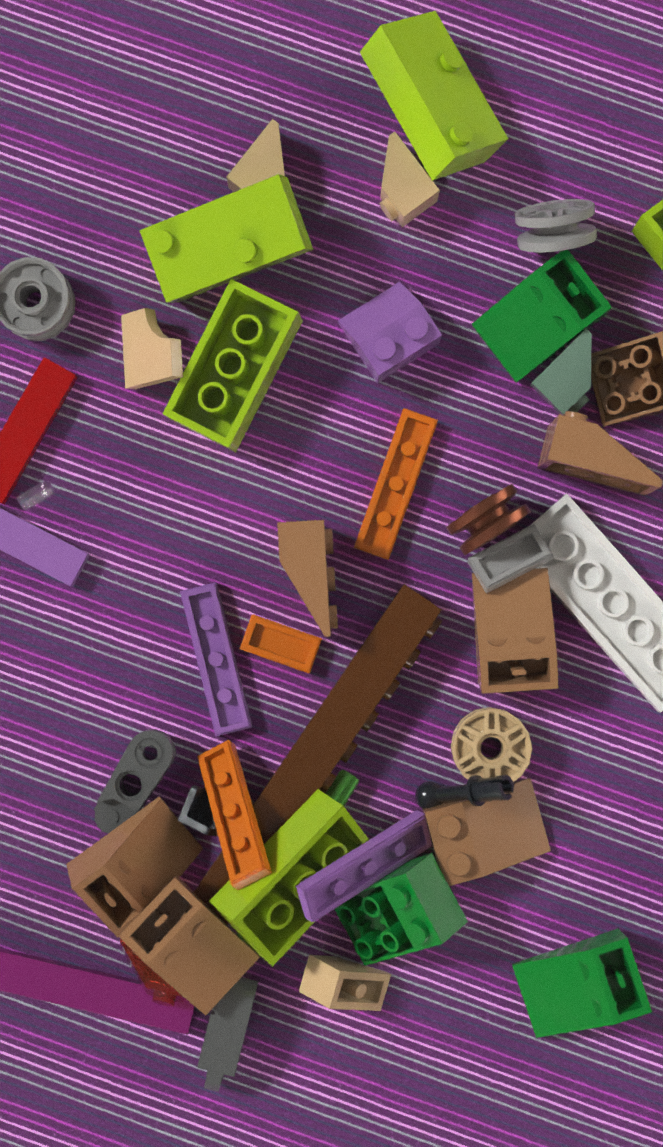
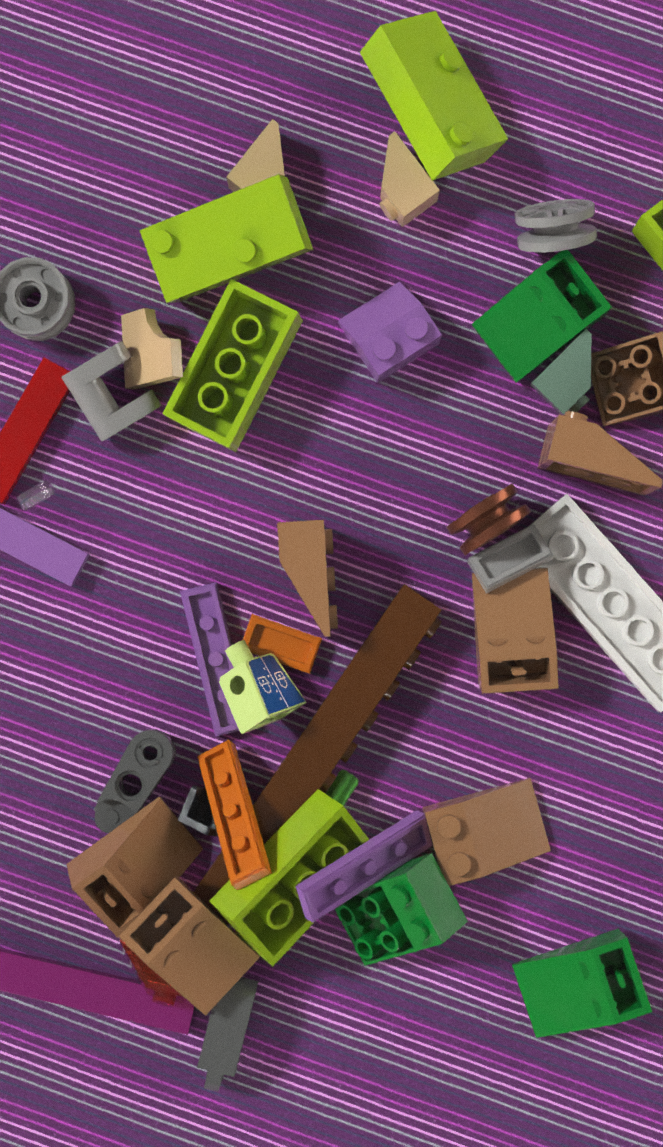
tan slope [299,955,391,1011] -> none
orange tile [354,408,438,560] -> none
black pin [415,775,514,809] -> none
tan wheel [451,707,532,782] -> none
none -> light grey connector [61,341,162,442]
none -> yellowish green torso [219,640,307,734]

